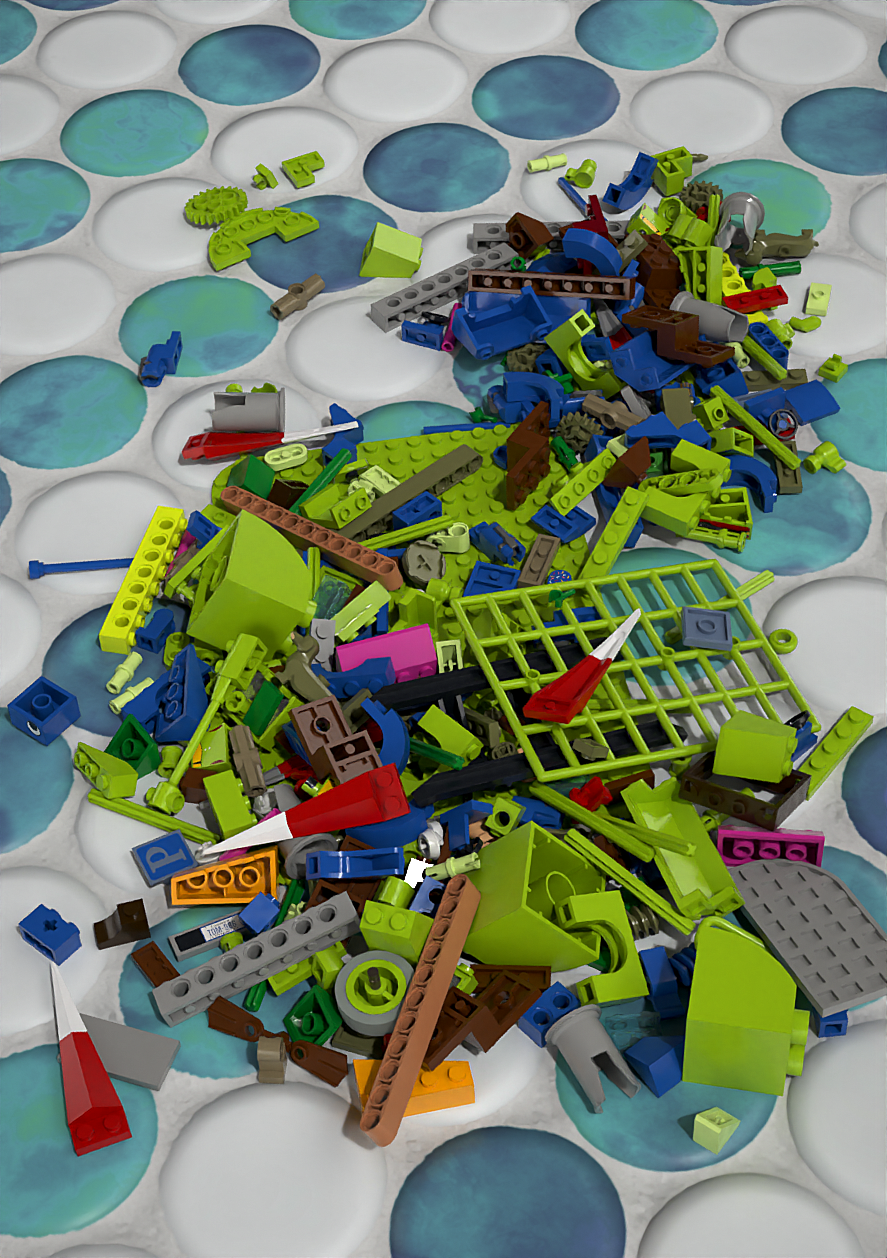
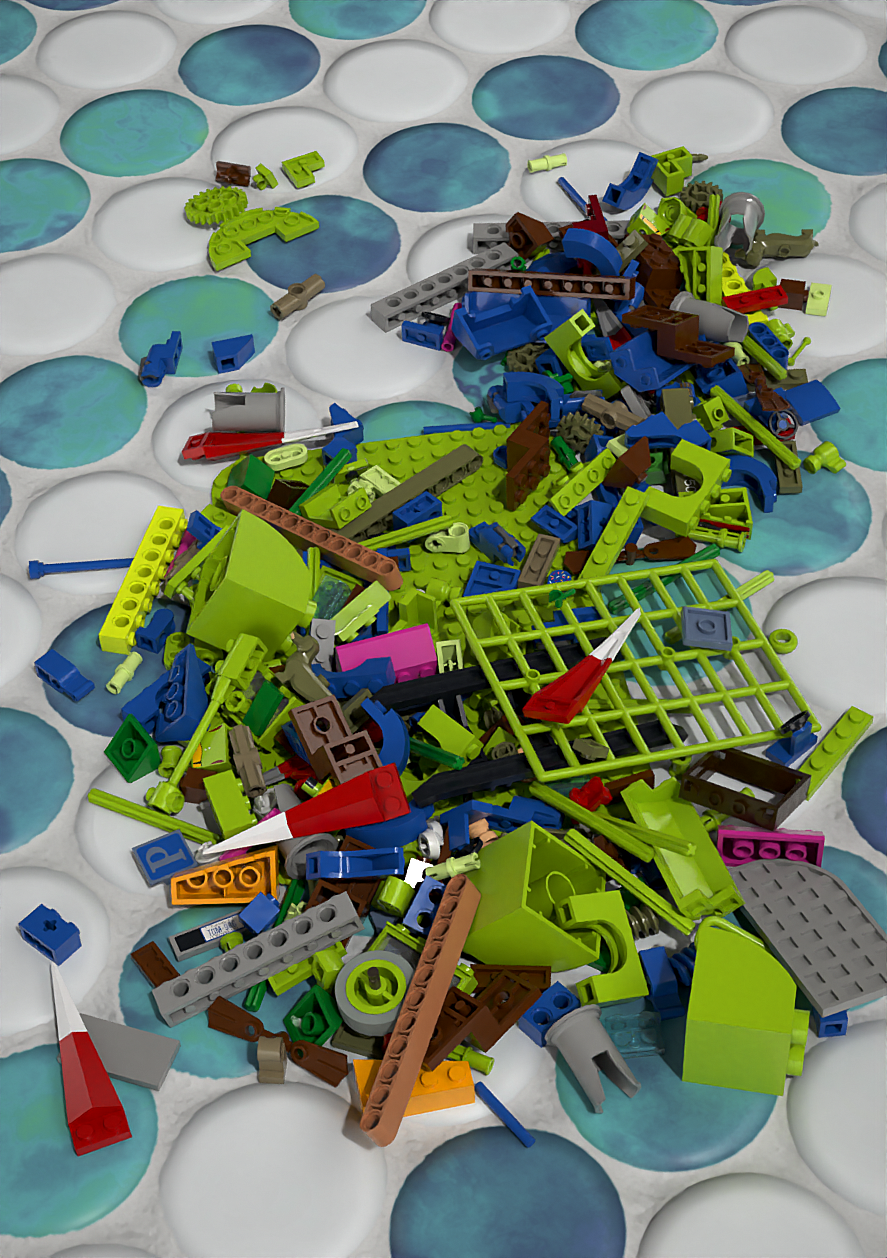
blue brick [7,676,81,746] -> none
lime slope [74,742,138,799] -> none
dark brown arch [94,898,151,950] -> none
yellowish green pin [109,677,154,715] -> none
lime slope [359,222,423,278] -> none
lime slope [359,900,434,972] -> none
olive tile [402,540,446,586] -> none
olive plate [464,707,501,748] -> none
lime brick [485,796,526,838] -> none
lime piece [565,159,597,188] -> none
blue slope [623,1035,685,1098] -> none
lime beam [638,468,723,496] -> none
yellowish green slope [693,1107,741,1155] -> none
lime slope [712,710,798,783] -> none
green pin [739,260,801,280] -> none
lime arm [789,316,821,333] -> none
lime tile [818,354,848,383] -> none
none -> blue piece [34,649,95,701]
none -> blue slope [211,334,255,374]
none -> reddish brown hips [216,161,251,186]
none -> lime axle [446,1045,495,1075]
none -> blue bar [474,1081,535,1148]
none -> reddish brown piece [563,536,697,575]
none -> blue brick [577,500,613,551]
none -> green axle [608,544,720,615]
none -> reddish brown piece [737,363,790,411]
none -> reddish brown brick [778,279,809,311]
none -> lime hinge [788,337,811,366]

